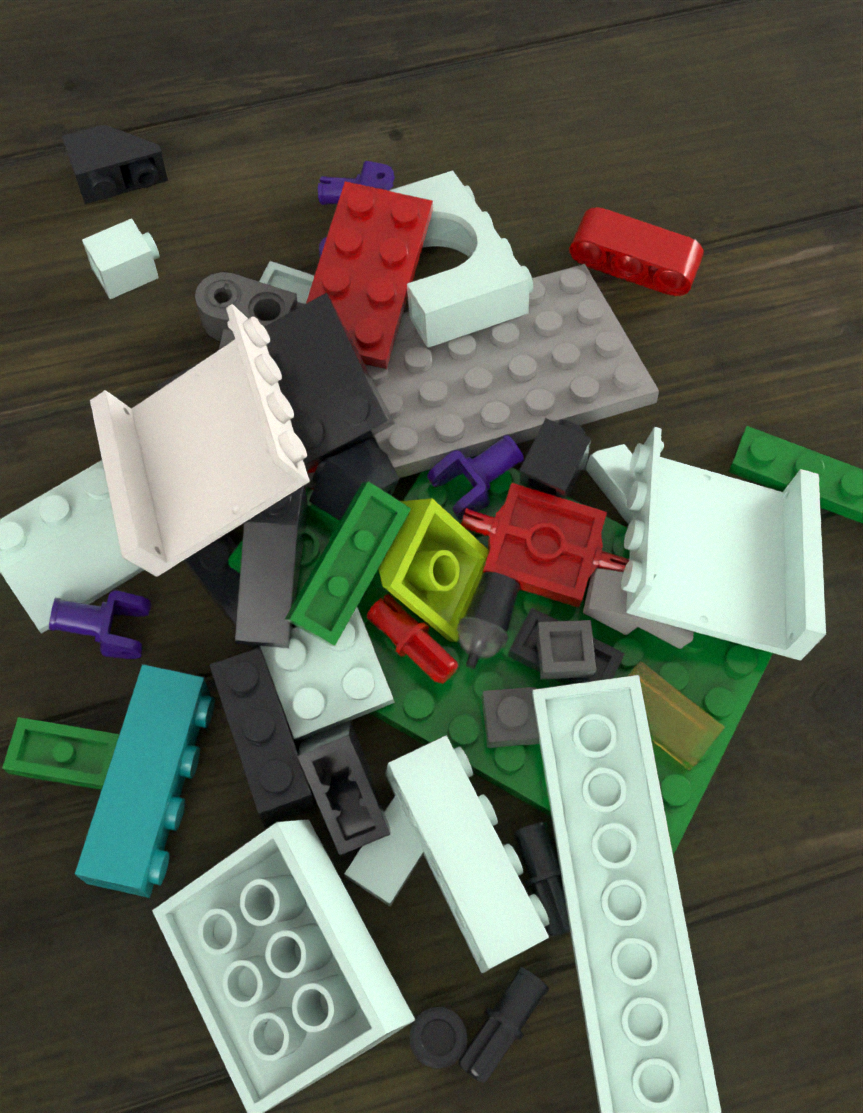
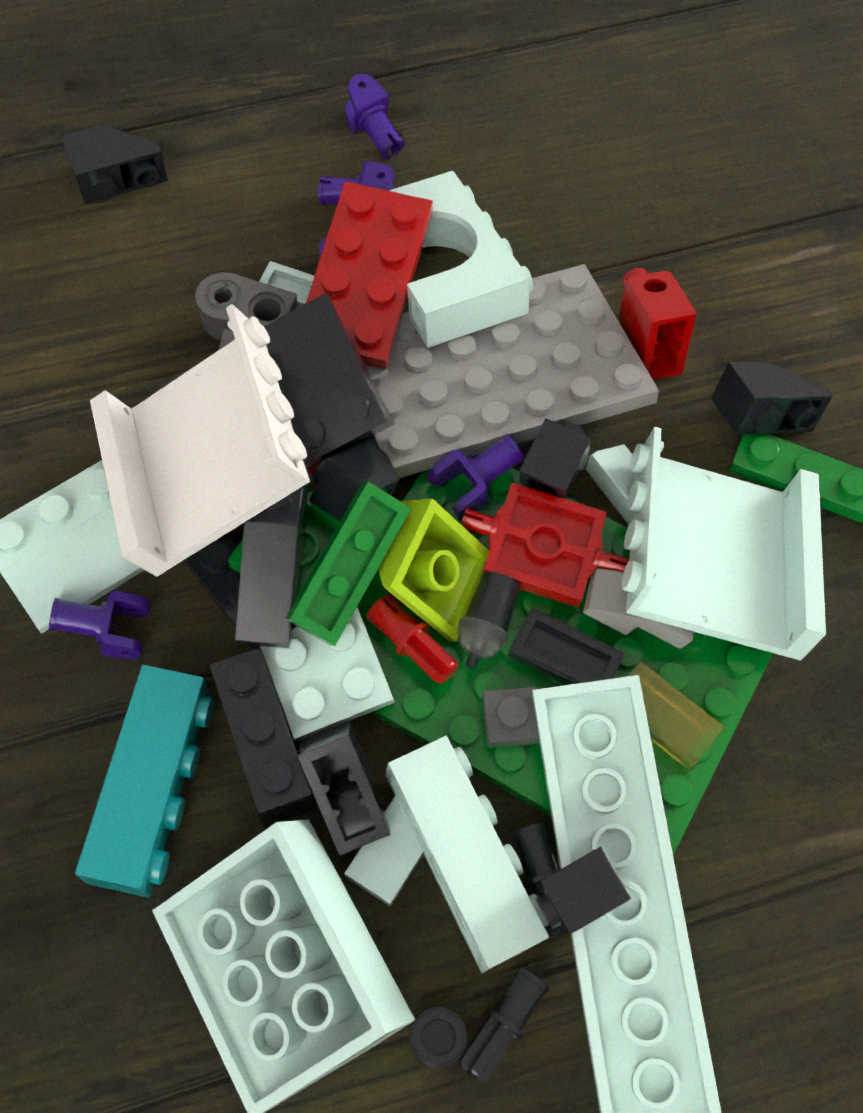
green plate [2,717,120,790] -> none
light aqua brick [82,218,160,299] -> none
dark grey plate [536,620,596,679] -> none
red beam [569,207,704,296] -> none
none -> dark purple piece [345,74,405,159]
none -> black brick [535,846,631,935]
none -> red torso [619,268,697,380]
none -> black slope [711,362,833,435]

